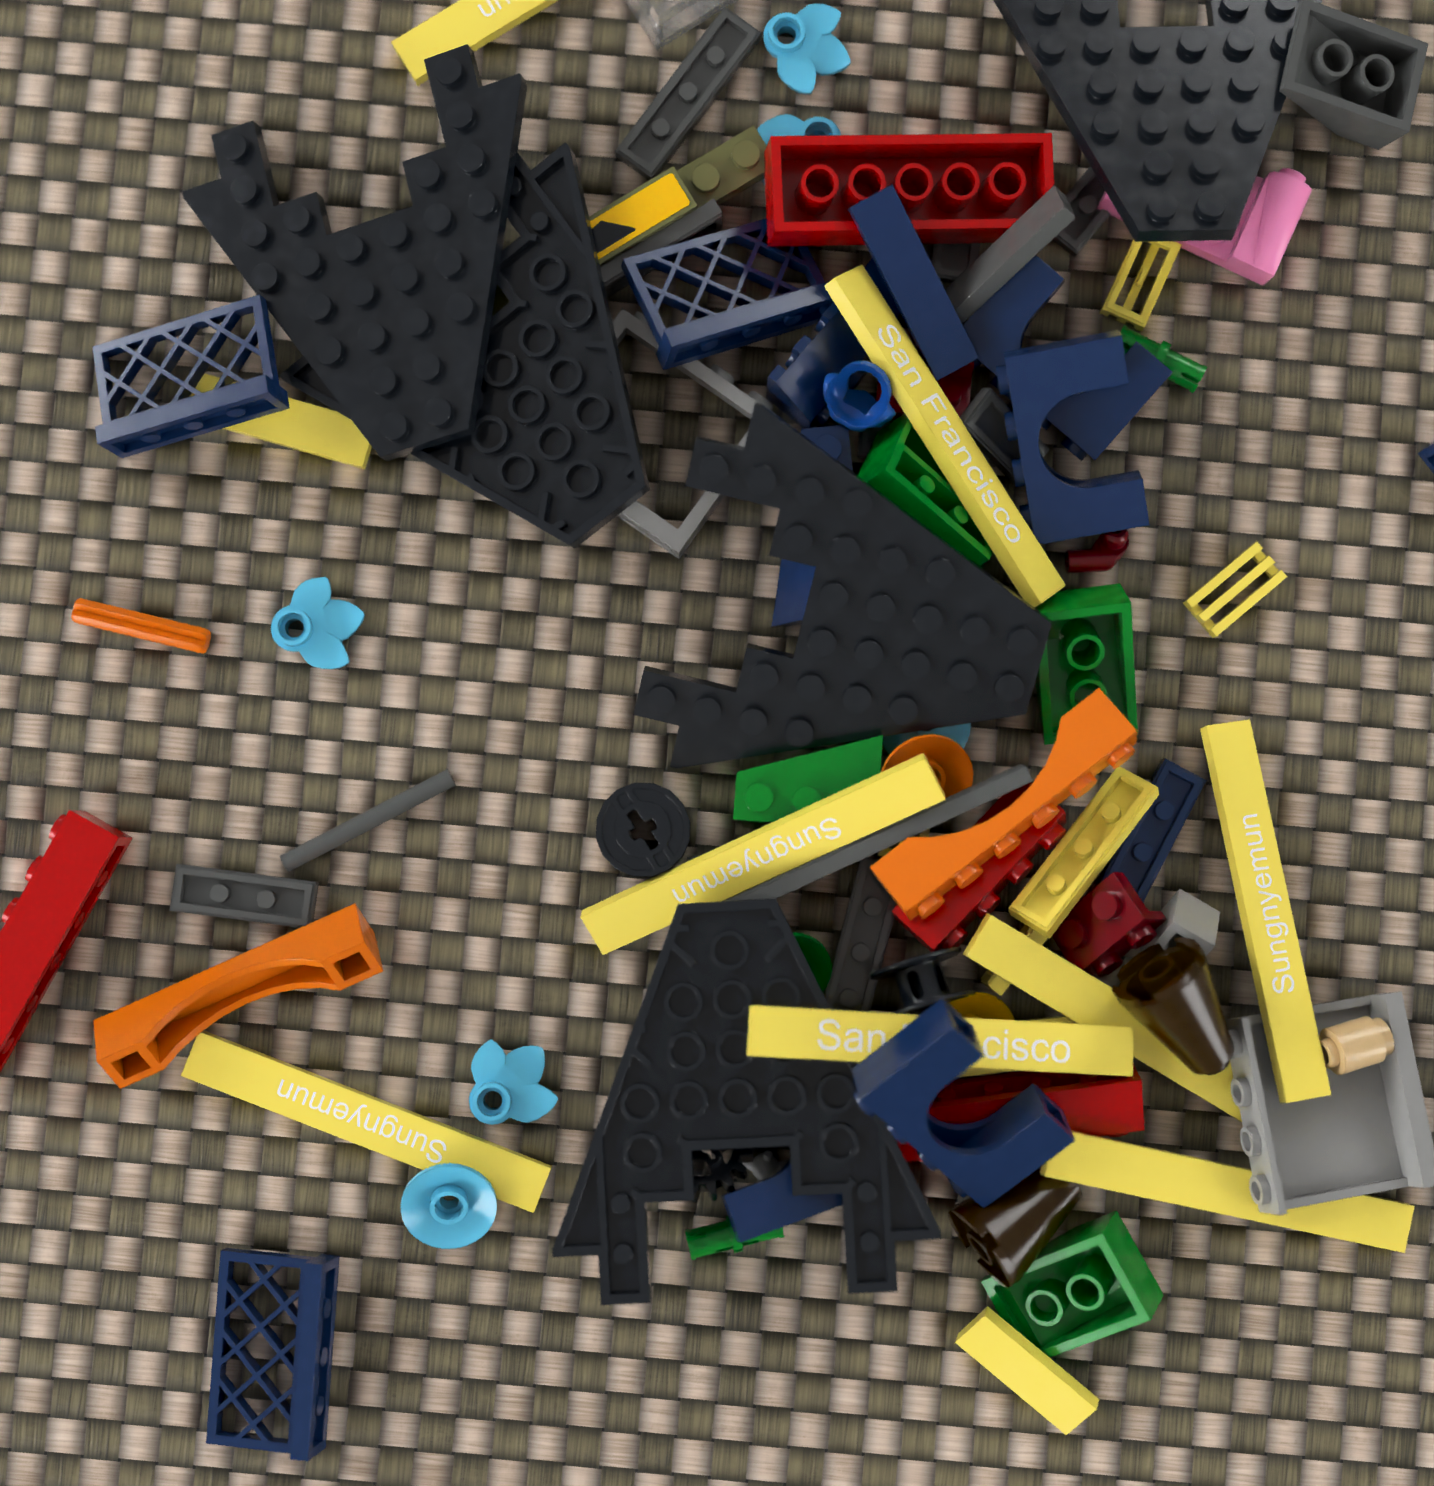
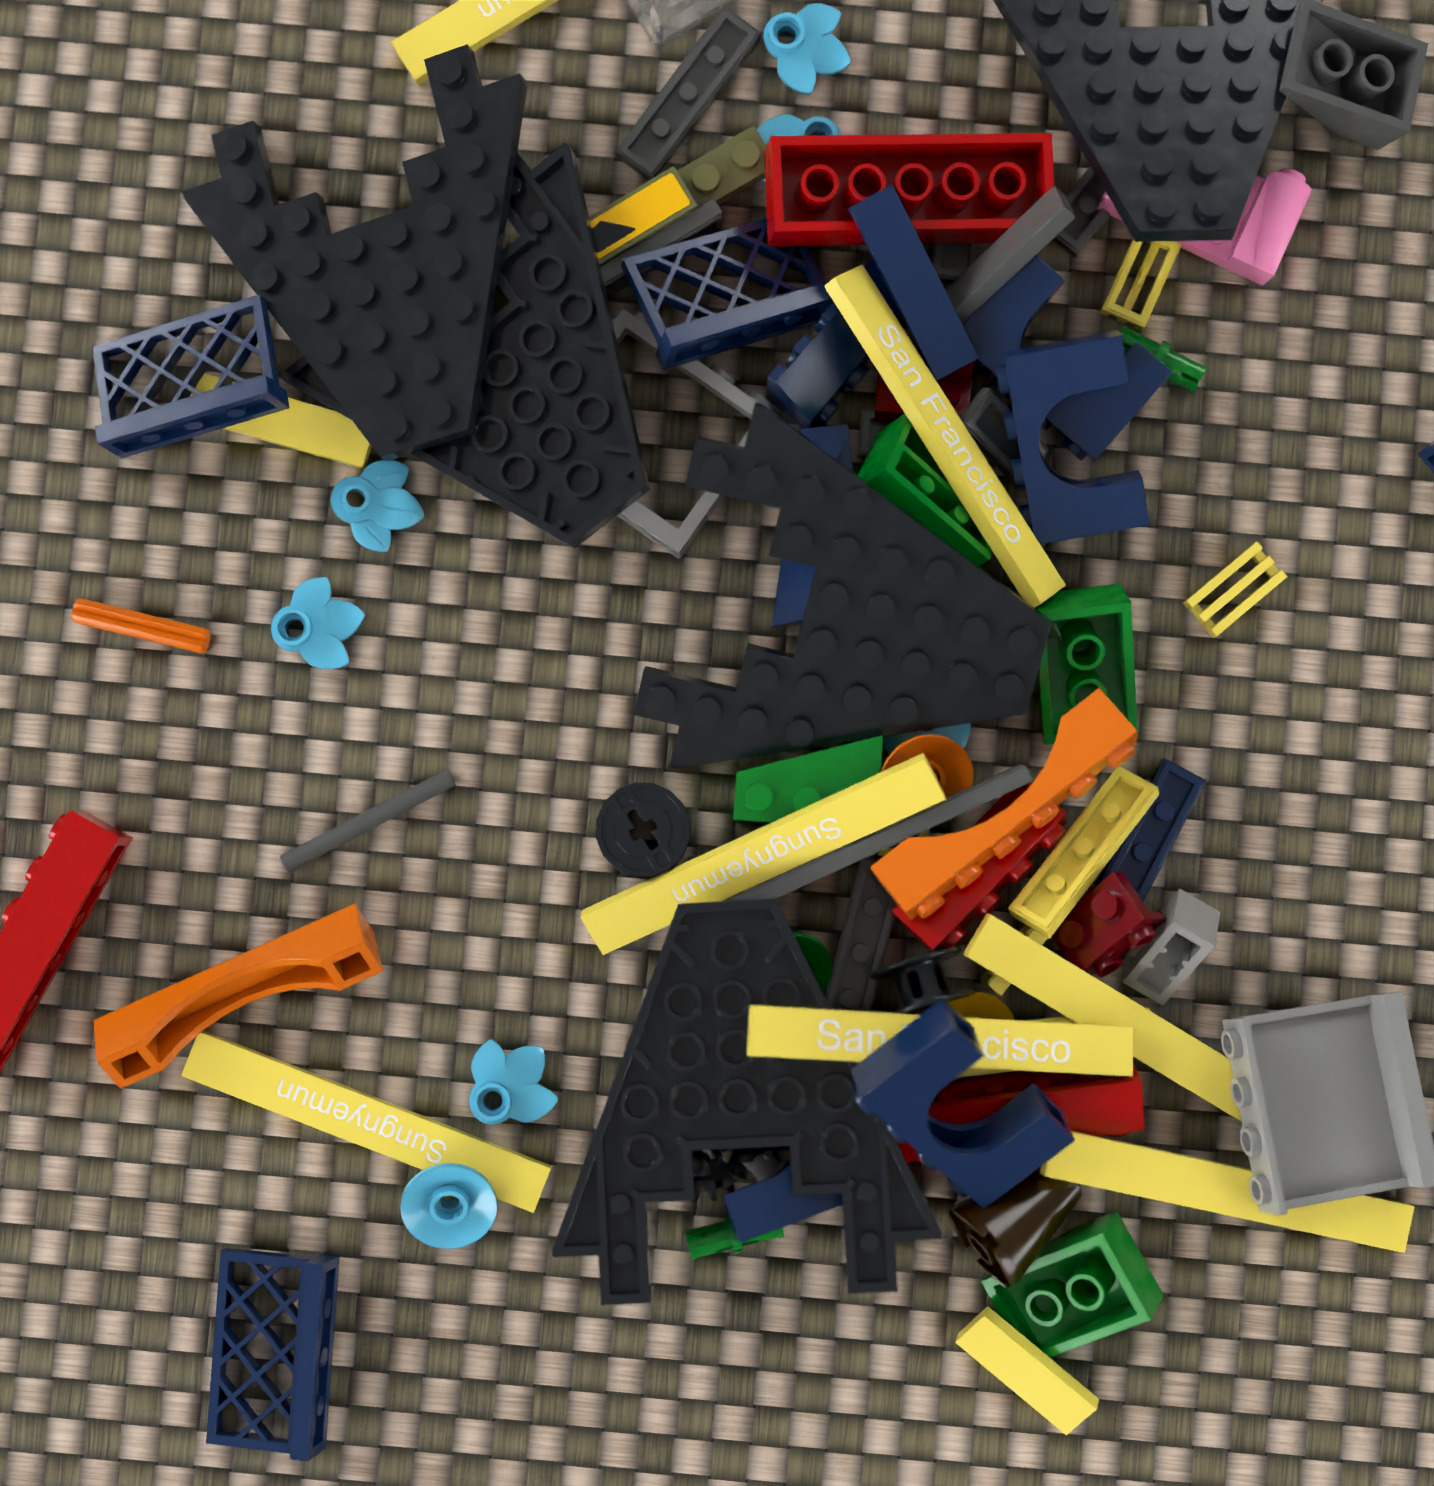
dark grey tile [169,864,319,928] -> none
blue piece [823,361,896,432] -> none
dark red arm [1065,529,1129,573] -> none
dark brown cone [1112,937,1234,1075] -> none
light yellow tile [1200,719,1332,1103] -> none
tan brick [1319,1016,1394,1075] -> none
none -> medium azure plate [331,460,424,552]

